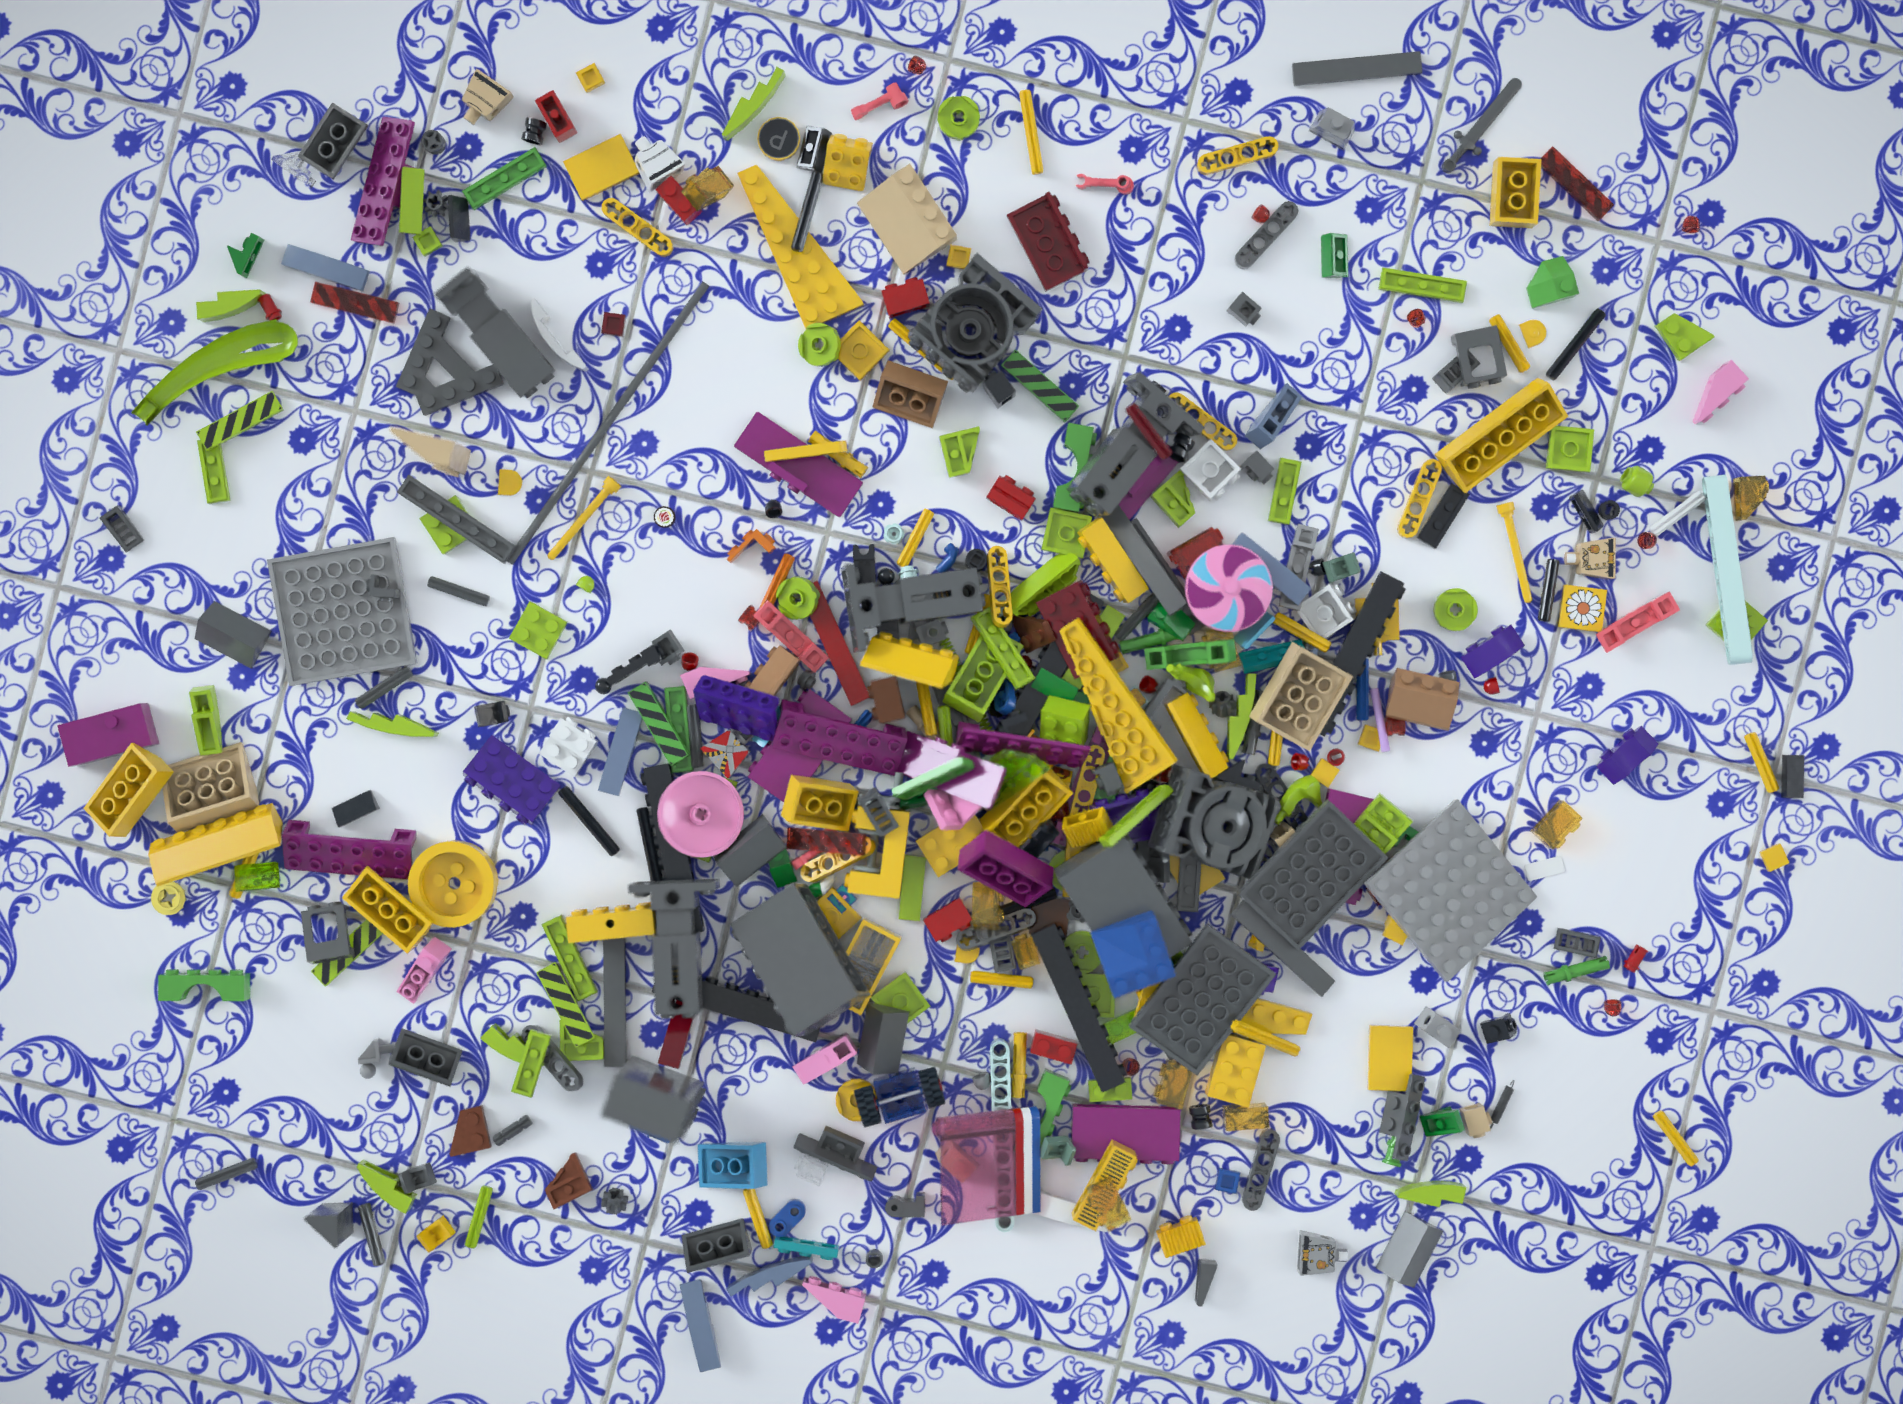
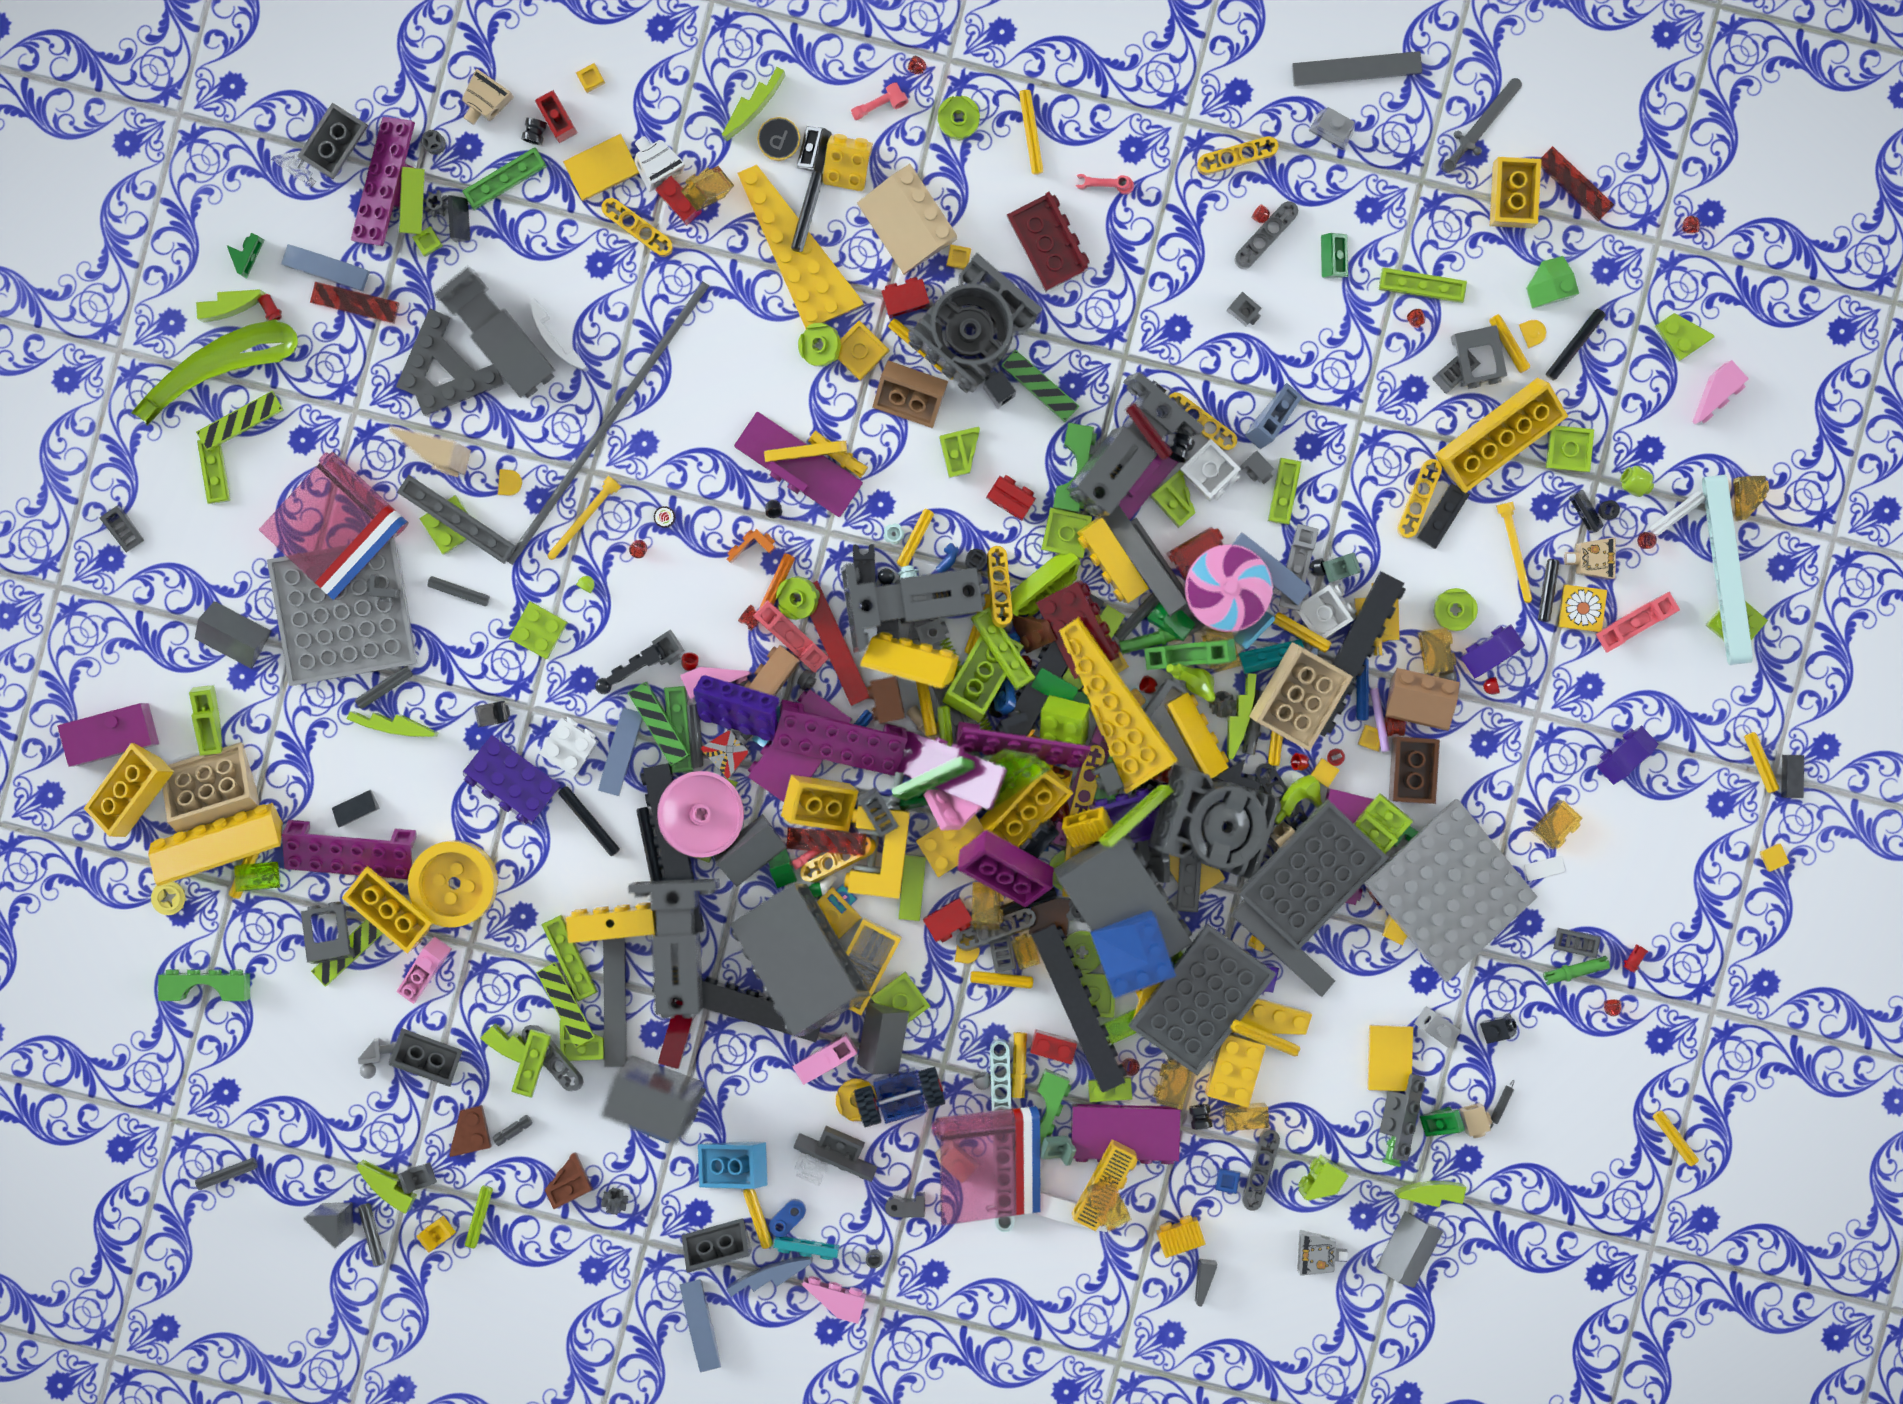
dark red tile [601,312,626,337] -> none
none -> clear pink door [258,452,409,600]
none -> clear red hinge [629,539,647,559]
none -> lime slope [1298,1154,1349,1201]
none -> reddish brown brick [1388,736,1440,804]
none -> clear yellow brick [1418,628,1456,674]

